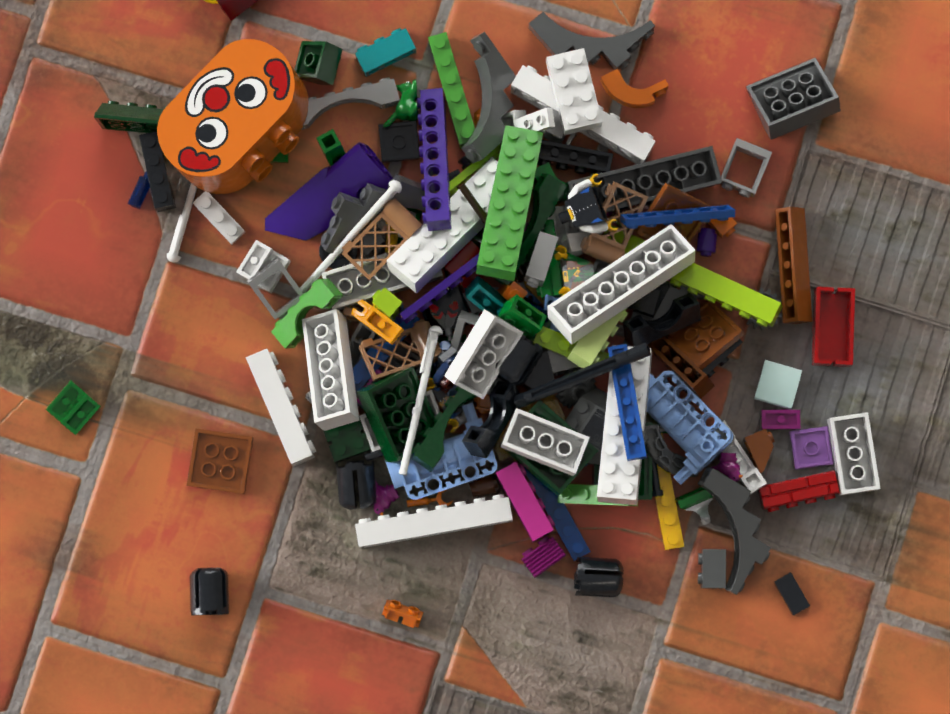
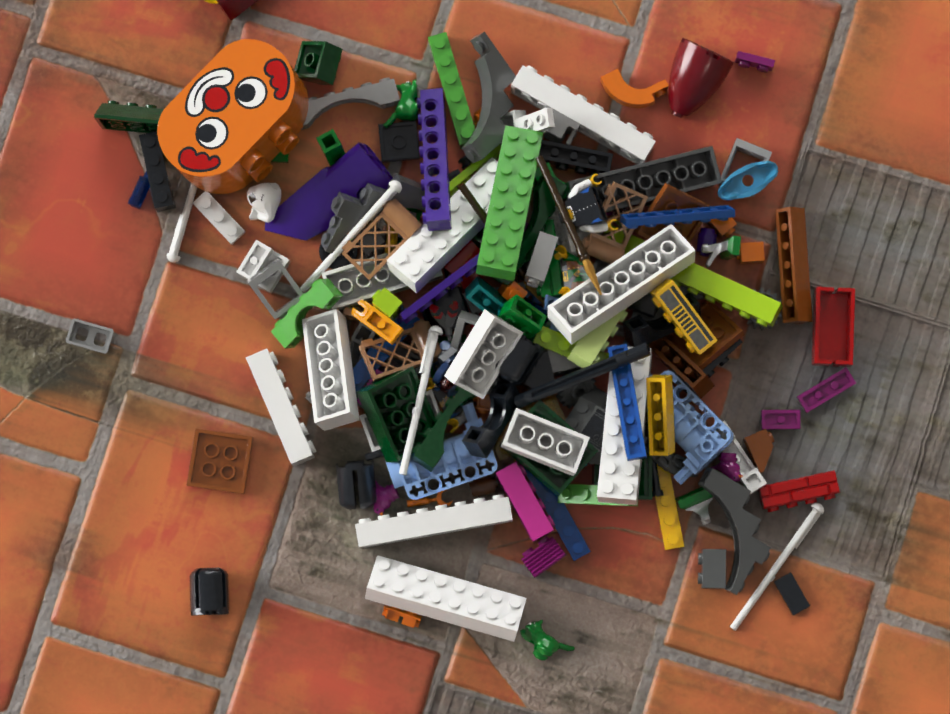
green slope [46,380,101,435] -> none
dark green piece [323,417,372,463] -> none
teal brick [355,28,416,77] -> none
dark grey arch [528,12,655,70] -> none
white brick [546,48,603,135] -> none
black cylinder [574,557,624,597] -> none
dark grey slope [746,58,841,140] -> none
light aqua slope [754,360,802,410] -> none
medium lavender tile [789,426,834,470] -> none
white brick [827,412,880,496] -> none
none -> light grey piece [66,318,114,354]
none -> white piece [247,183,282,223]
none -> white brick [365,555,527,642]
none -> green animal [520,620,575,661]
none -> dark brown piece [536,156,602,295]
none -> yellow brick [646,375,675,456]
none -> brick [650,278,718,355]
none -> dark red cylinder [669,38,734,118]
none -> piece [701,236,741,268]
none -> dark azure piece [718,161,778,200]
none -> white bar [730,503,824,631]
none -> magenta plate [735,51,775,73]
none -> orange brick [736,242,765,265]
none -> magenta plate [796,367,856,413]

